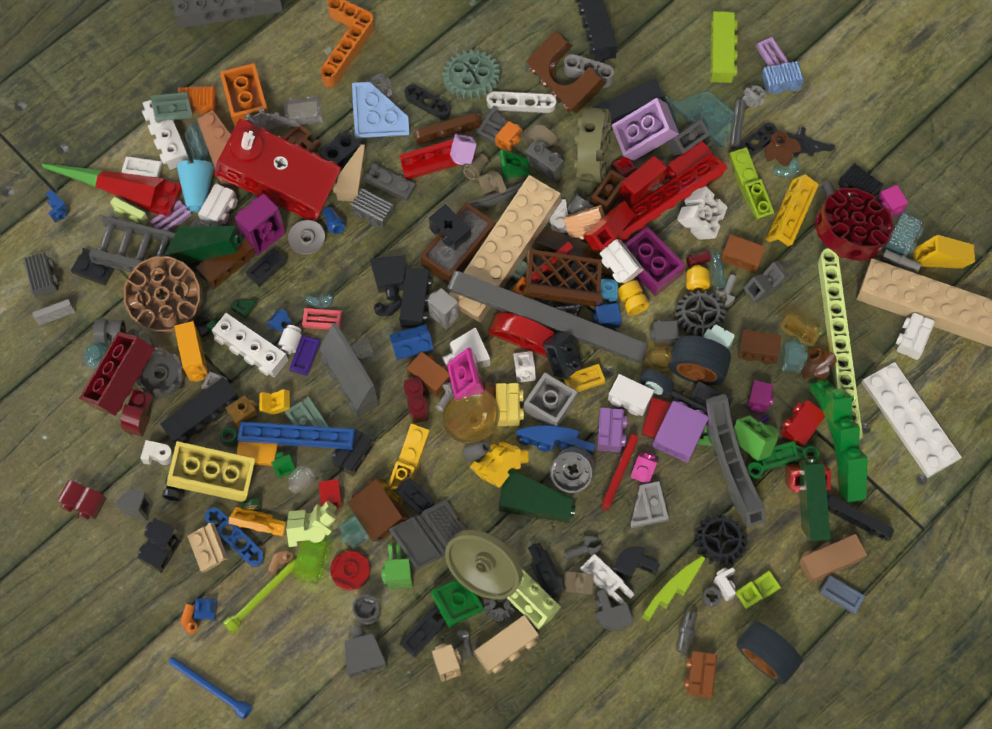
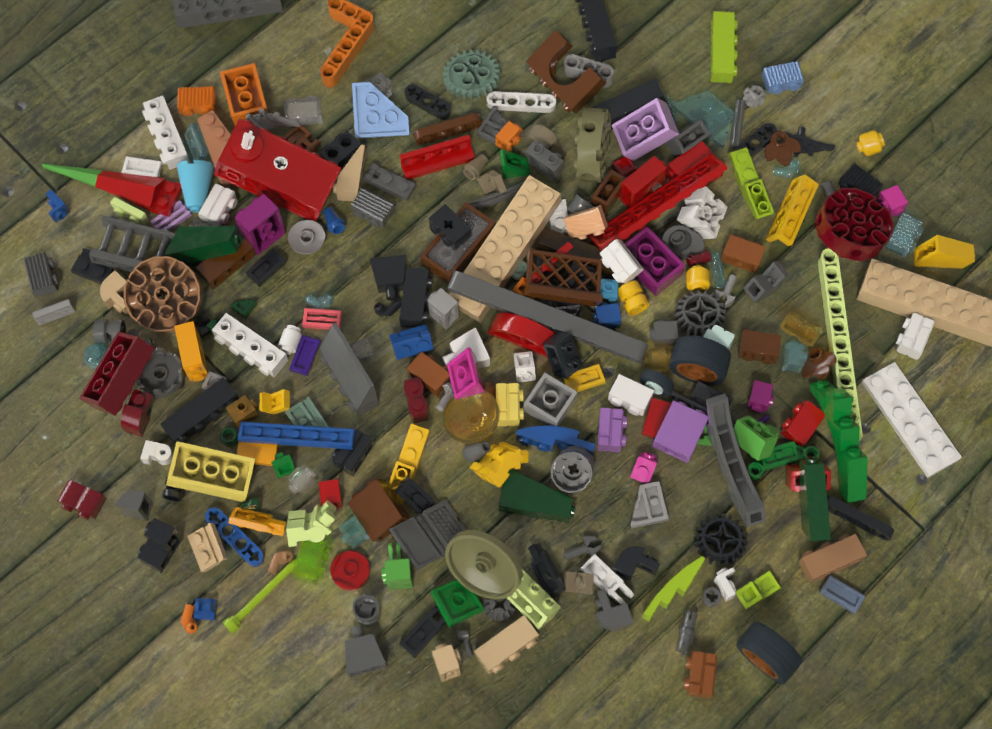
sand green plate [151,92,192,122] -> none
blue piece [169,657,253,720] -> none
blue tile [266,309,291,332] -> none
lavender brick [450,134,476,165] -> none
red slope [583,201,635,250] -> none
red tile [601,434,638,511] -> none
lavender tile [756,37,789,67] -> none
light grey pin [882,249,922,274] -> none
none -> tan brick [100,271,129,316]
none -> dark grey piece [662,225,704,259]
none -> yellow head [856,130,885,157]

